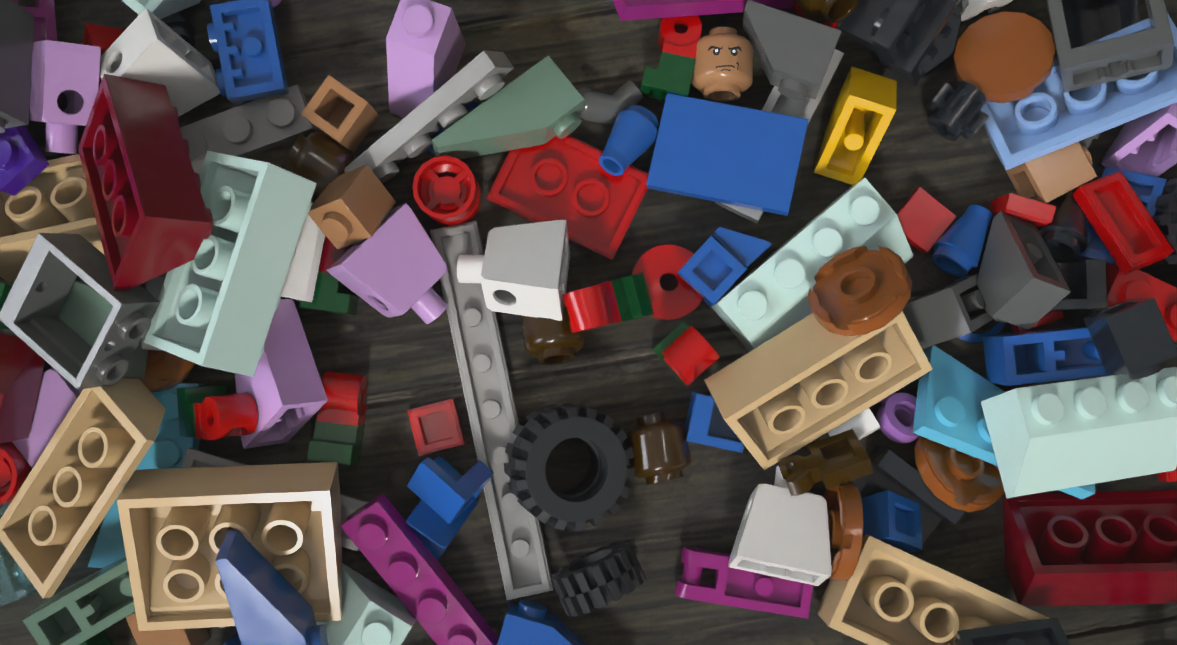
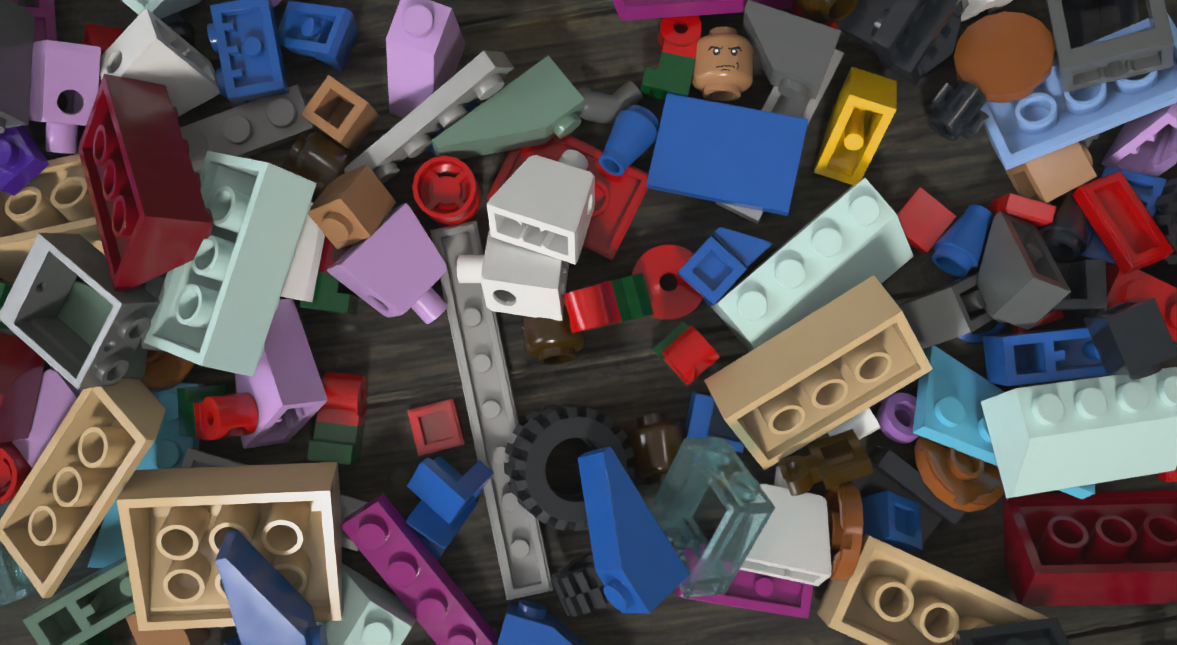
dark orange tile [808,246,912,336] -> none
none -> blue slope [278,1,359,72]
none -> white torso [487,150,595,265]
none -> blue slope [578,446,690,613]
none -> clear light blue window [649,437,776,598]

